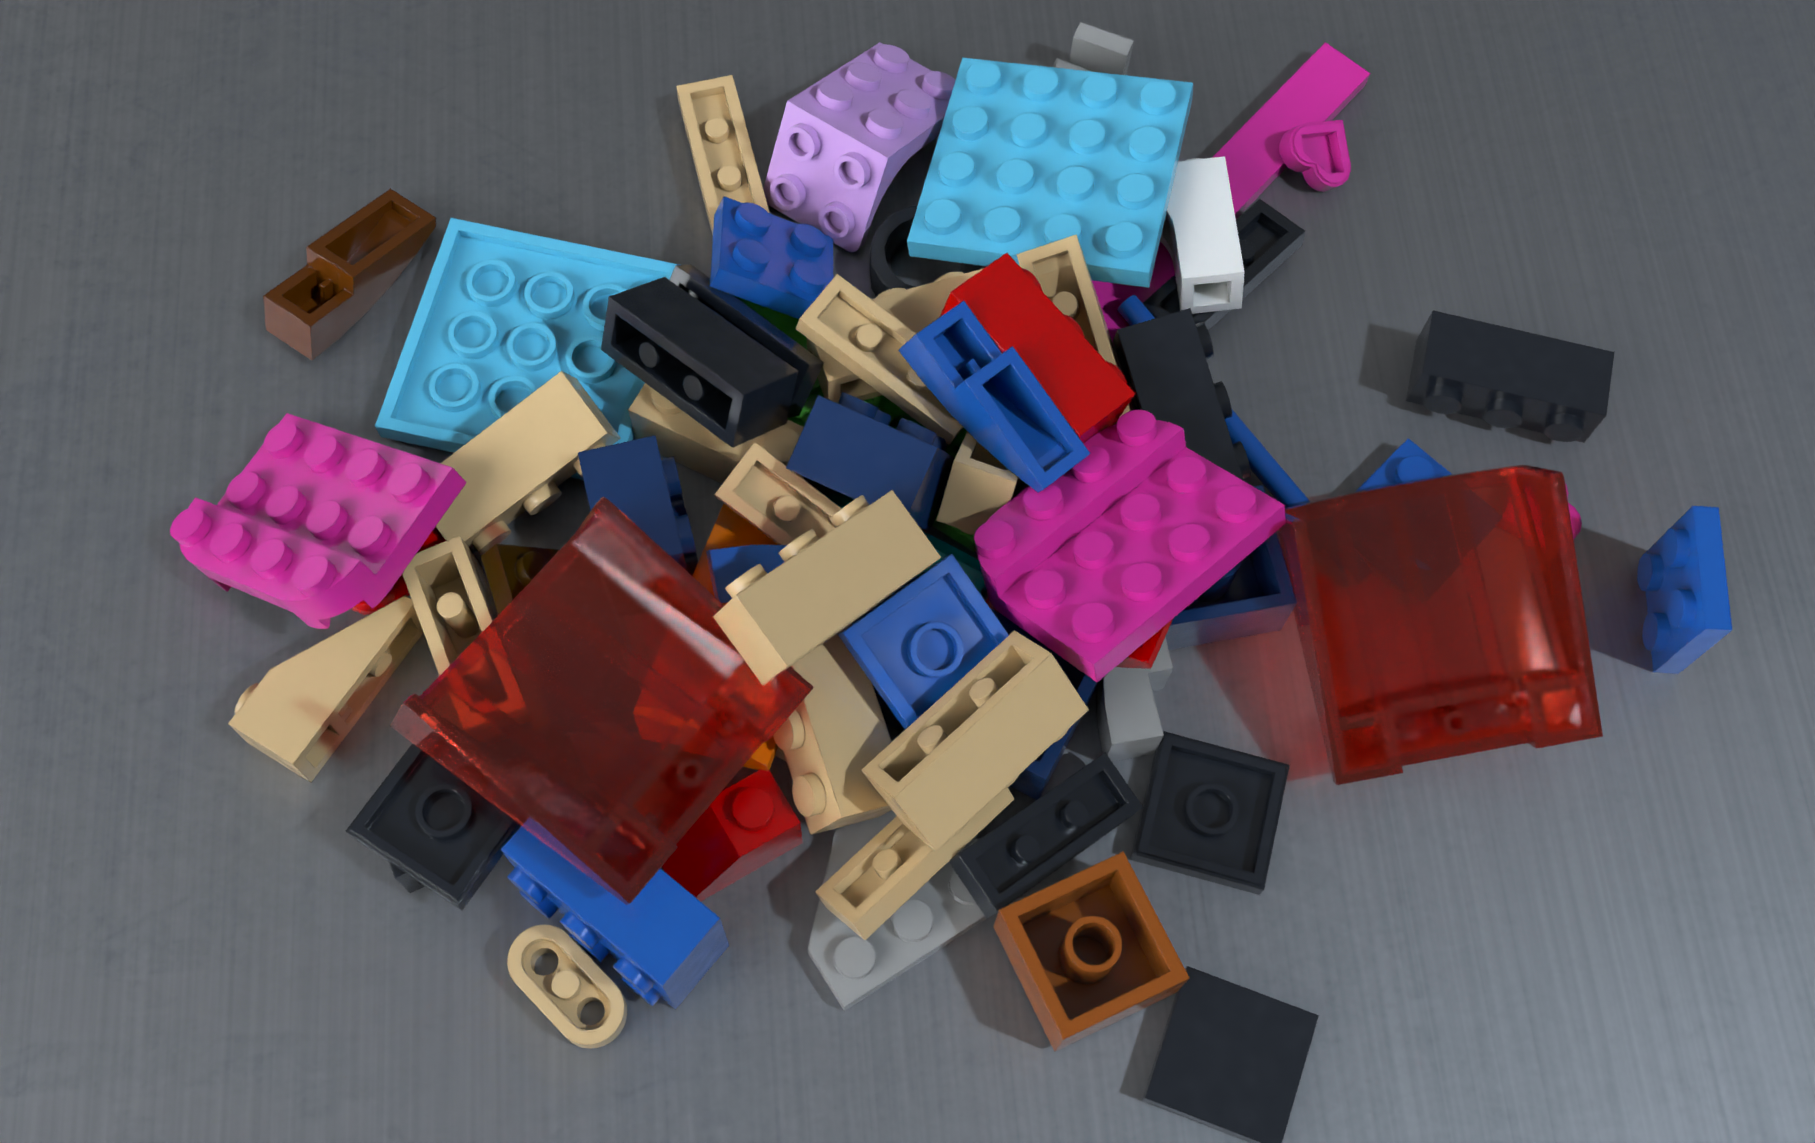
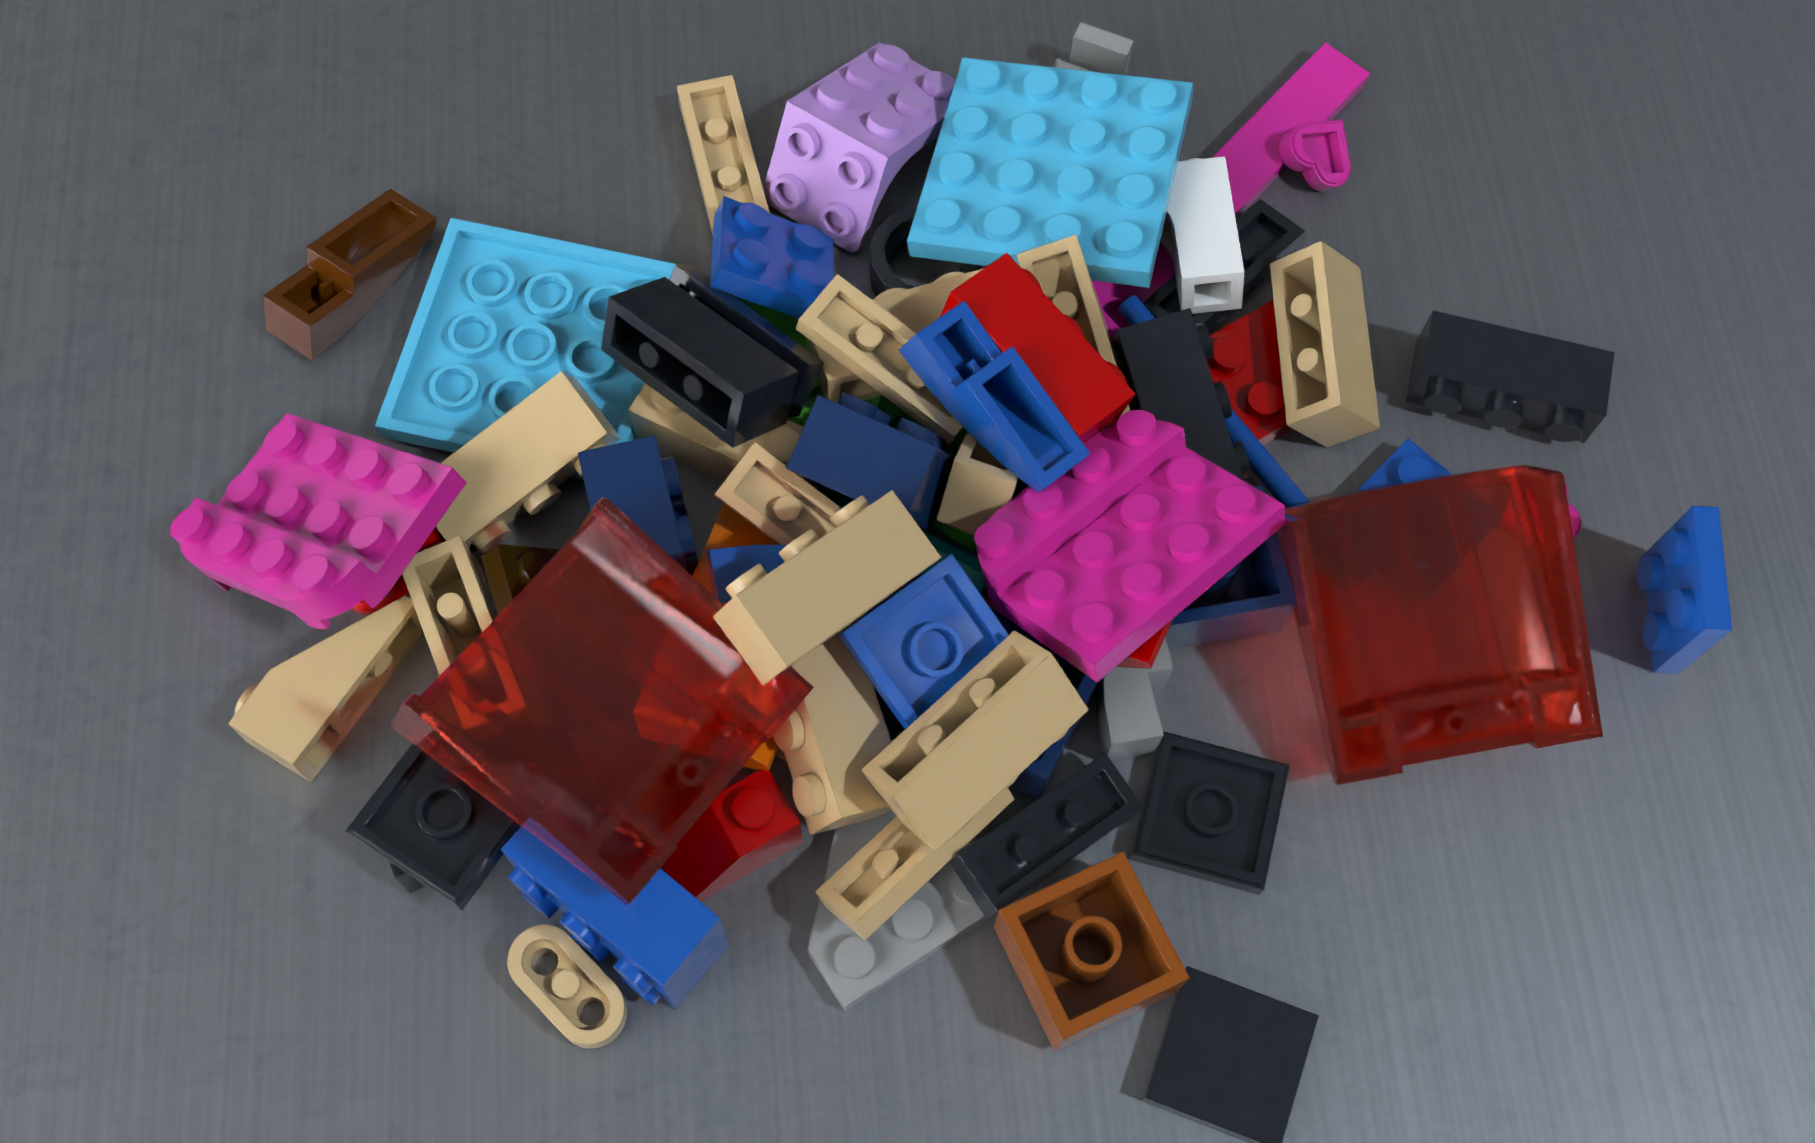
none -> red wing [1207,300,1292,445]
none -> tan brick [1270,241,1380,448]

